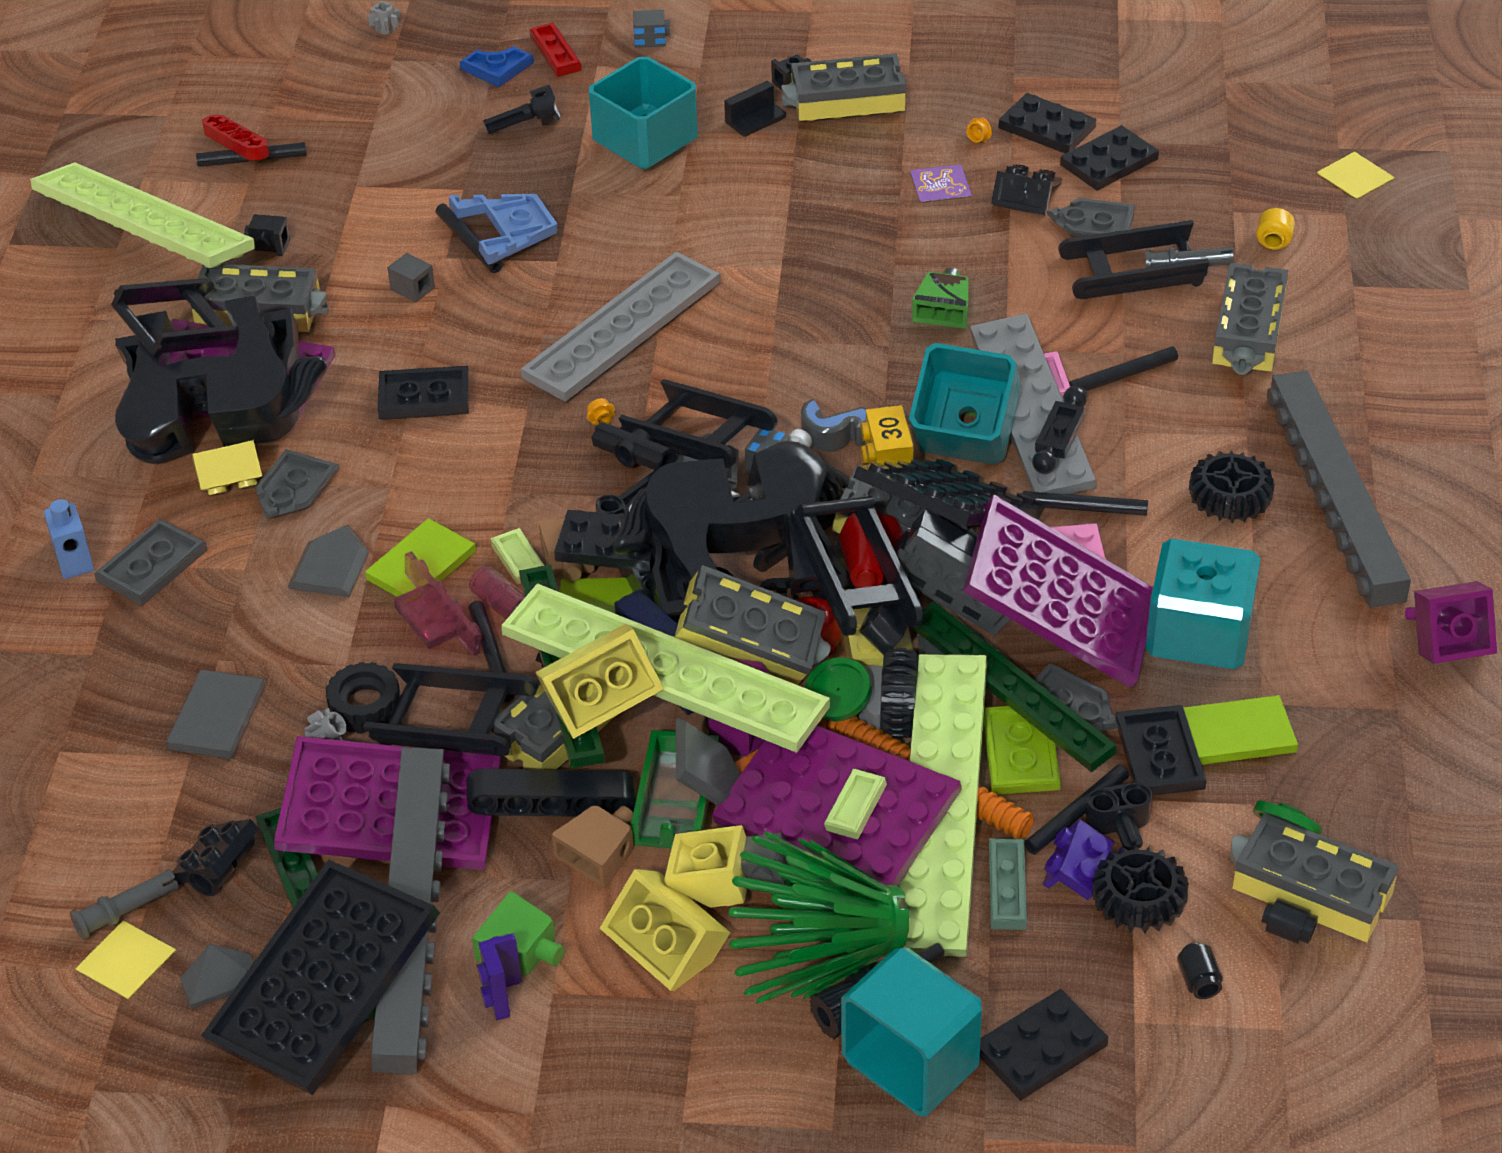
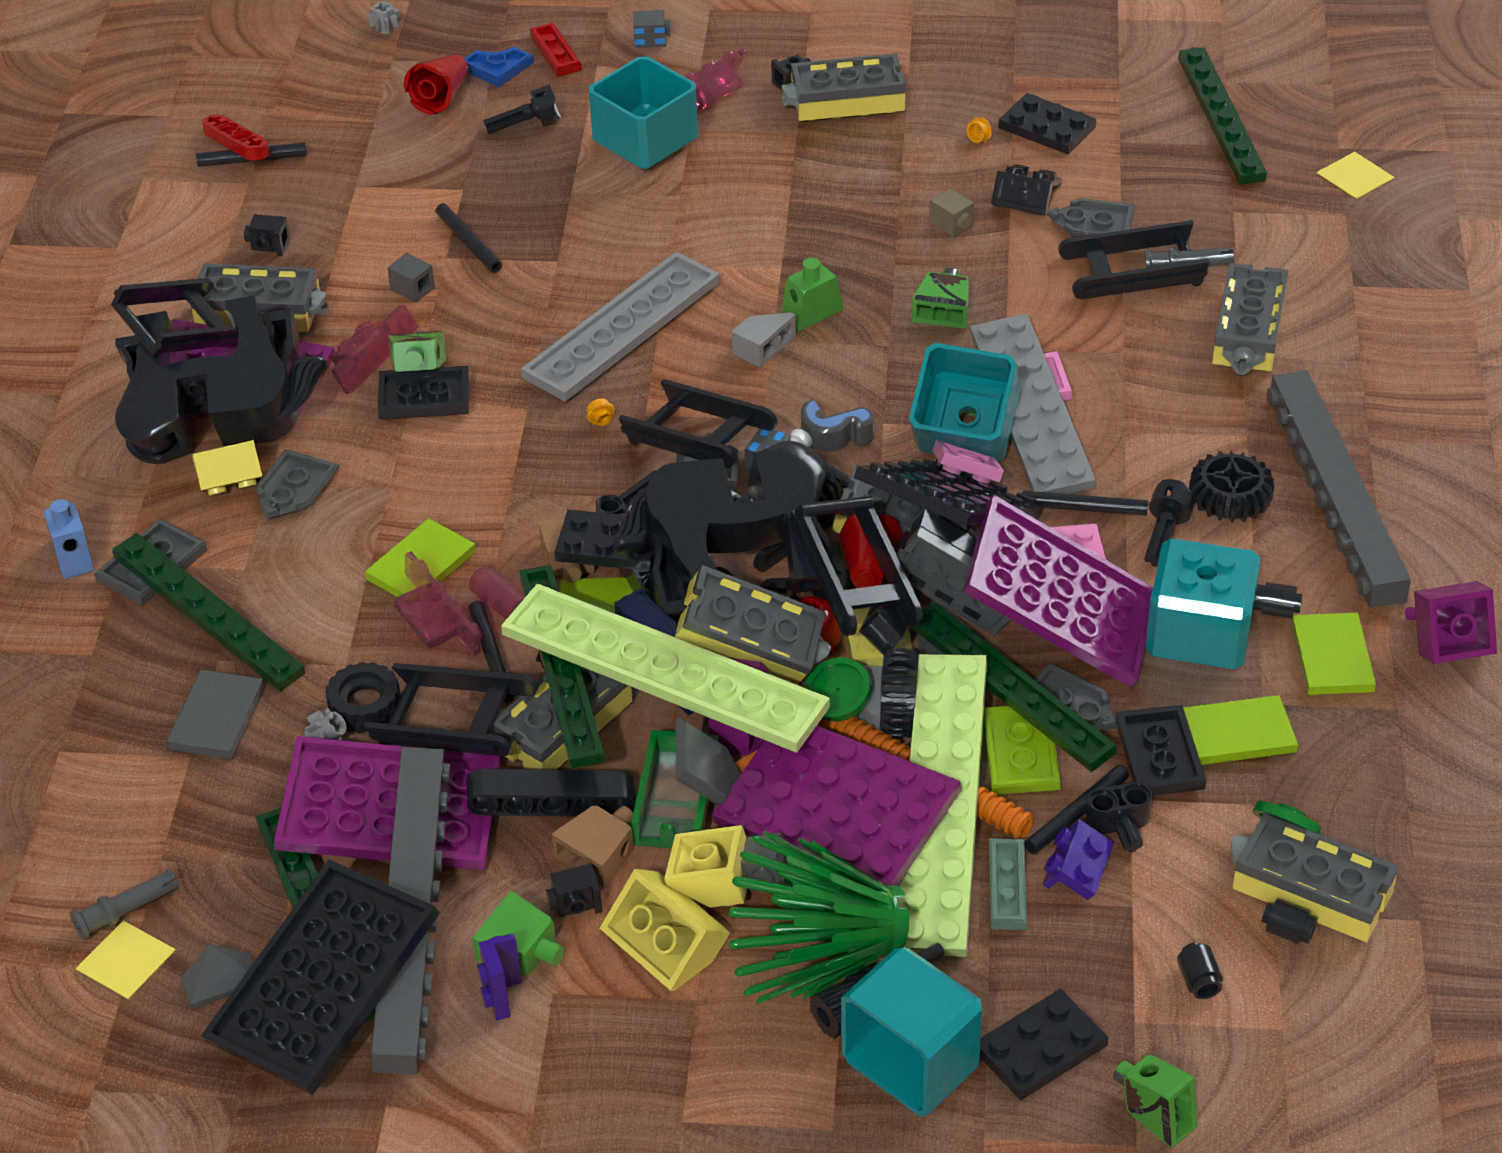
yellowish green plate [30,162,255,268] -> none
black plate [172,819,259,896] -> none
dark grey tile [288,525,369,597] -> none
medium blue wing [449,194,557,264] -> none
yellowish green tile [491,528,544,585] -> none
light yellow slope [535,624,664,739] -> none
black piece [591,422,677,471] -> none
black panel [724,81,786,137] -> none
yellowish green tile [824,769,887,840] -> none
yellow brick [860,405,914,465] -> none
medium lavender sticker [910,164,972,202] -> none
black plate [1032,386,1088,474] -> none
black plate [1060,125,1159,191] -> none
black piece [1069,346,1178,391] -> none
black gear [1092,844,1189,934] -> none
yellow head [1256,208,1295,250] -> none
none -> dark green plate [112,533,305,692]
none -> clear pink bracket [330,305,418,394]
none -> bright green torso [388,331,447,372]
none -> red cone [403,54,468,115]
none -> black brick [546,864,602,917]
none -> clear pink bracket [684,48,747,109]
none -> light grey slope [731,312,796,368]
none -> bright green torso [782,258,843,331]
none -> dark tan brick [929,188,974,237]
none -> bright pink plate [932,439,1004,484]
none -> bright green torso [1113,1055,1198,1148]
none -> black piece [1144,479,1194,567]
none -> dark green plate [1178,47,1267,185]
none -> black brick [1253,582,1303,619]
none -> lime tile [1292,613,1376,695]

